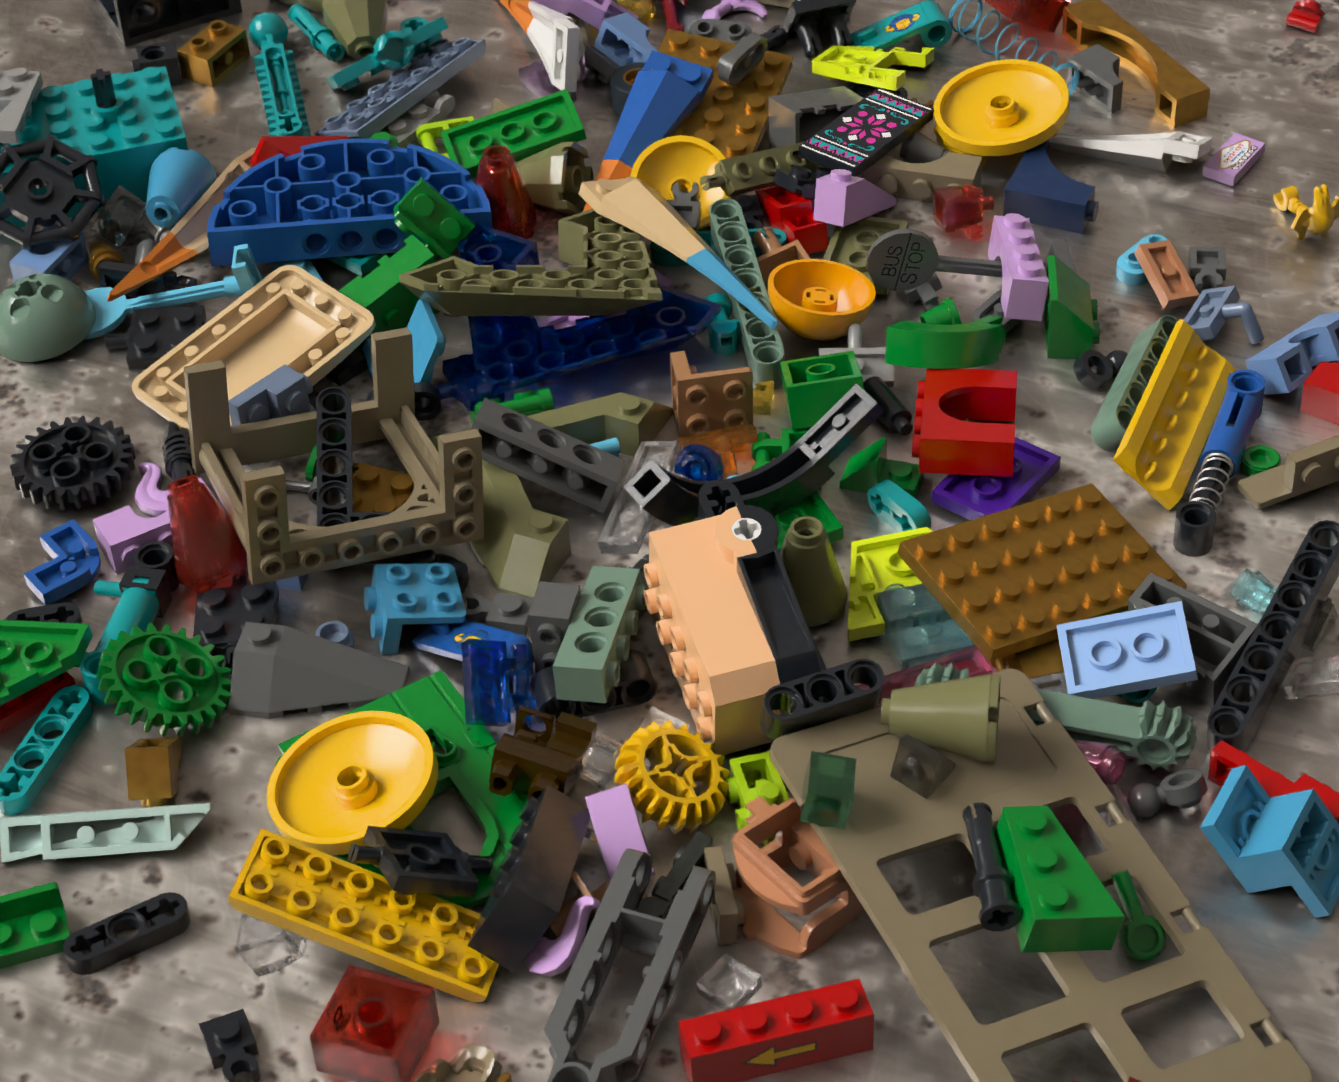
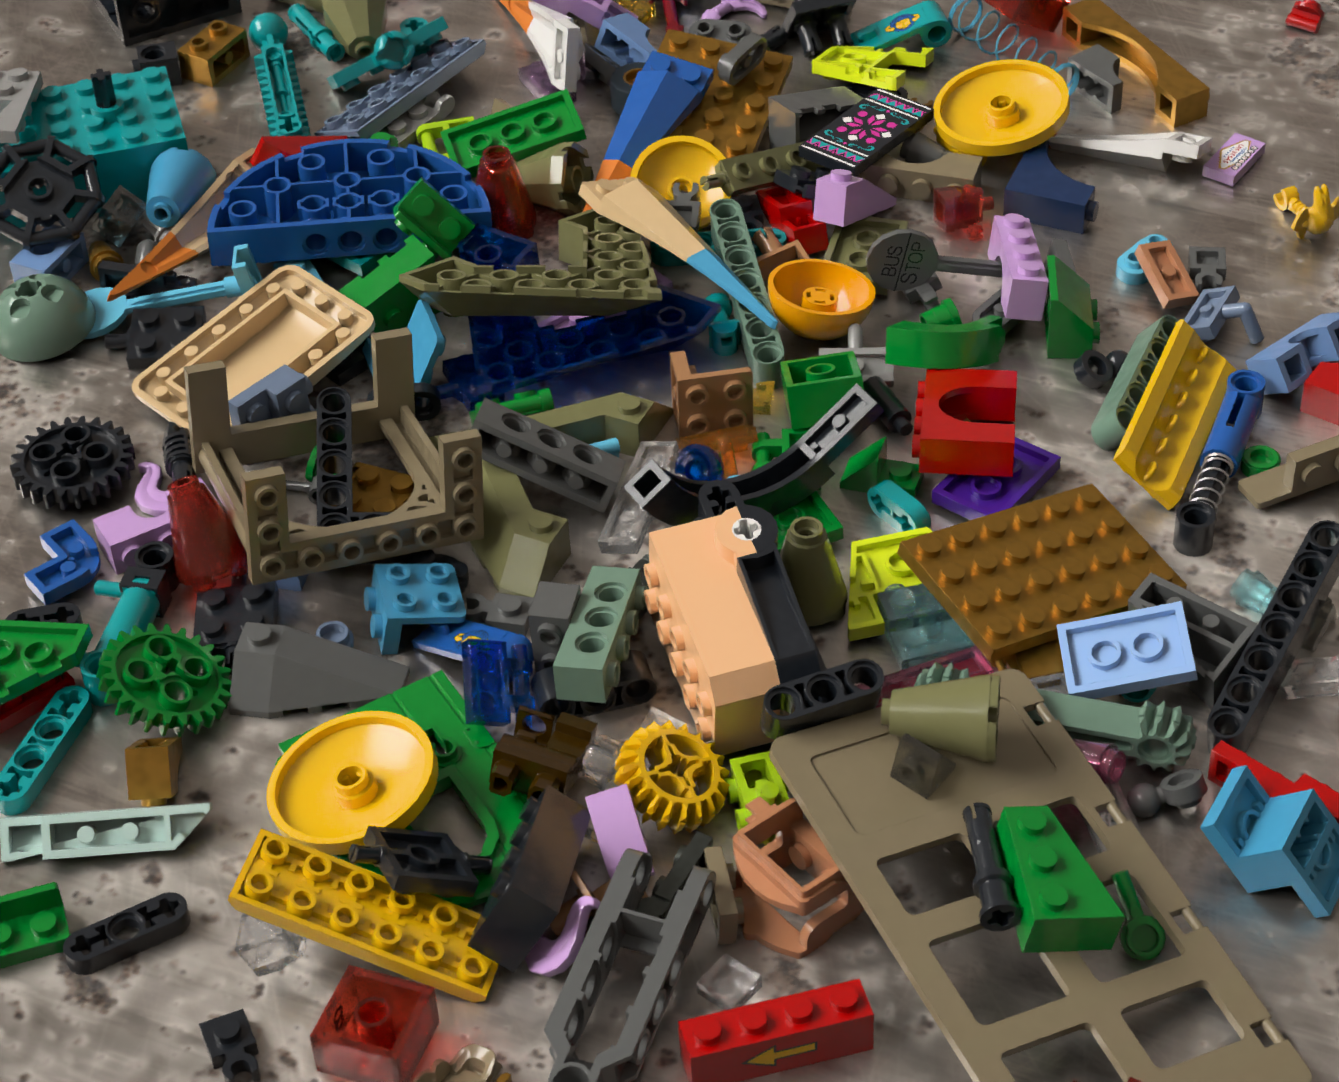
clear green brick [800,751,856,829] -> none

